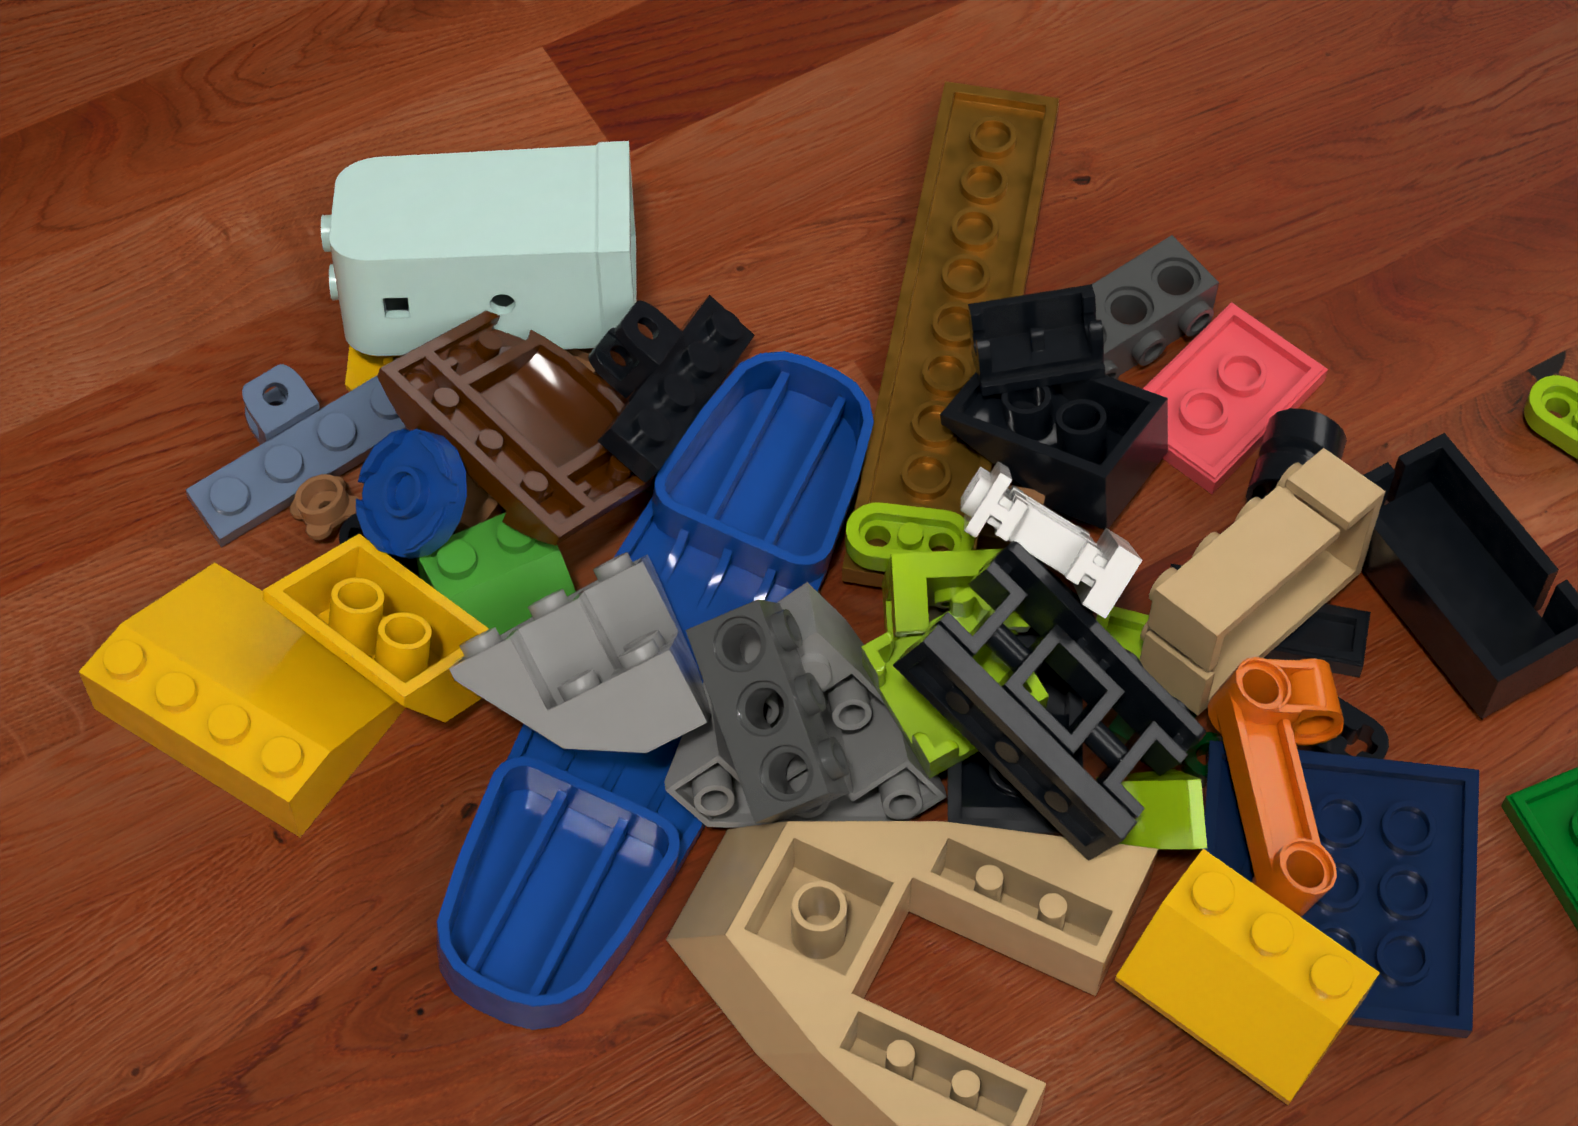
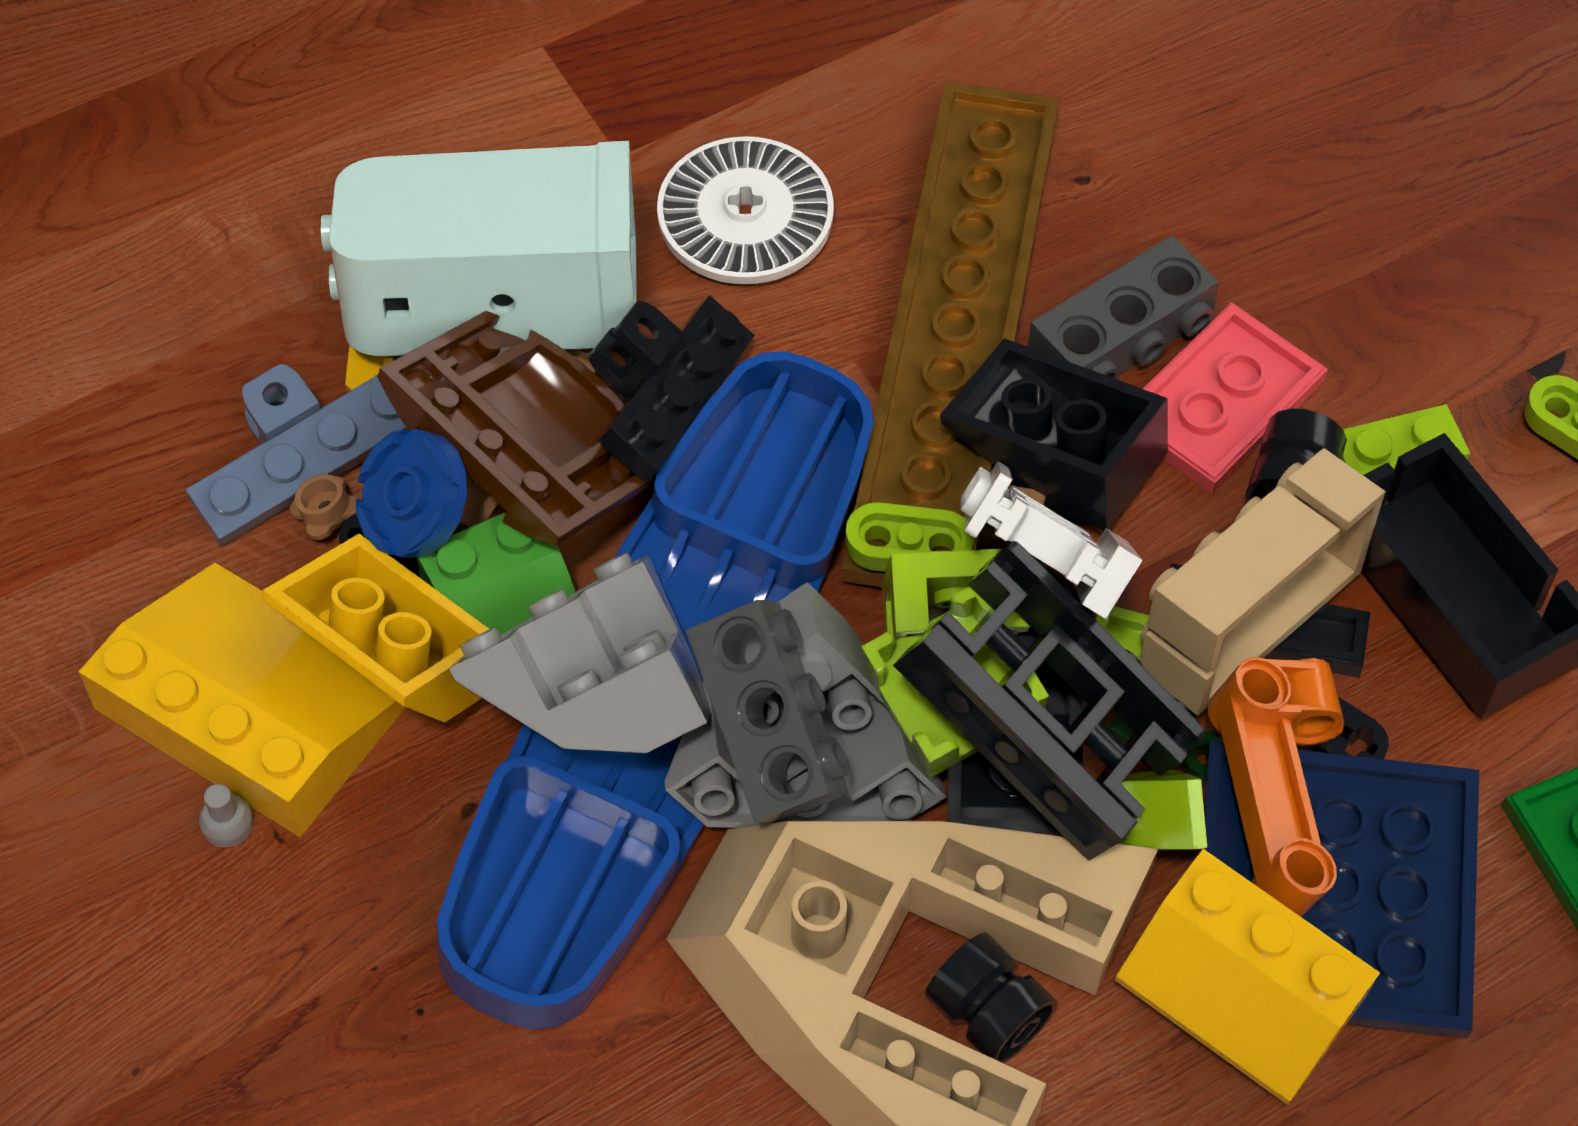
black hinge [968,284,1105,396] -> none
none -> light grey piece [198,784,254,847]
none -> piece [657,136,834,284]
none -> black wheel [925,932,1058,1063]
none -> lime plate [1341,404,1471,475]

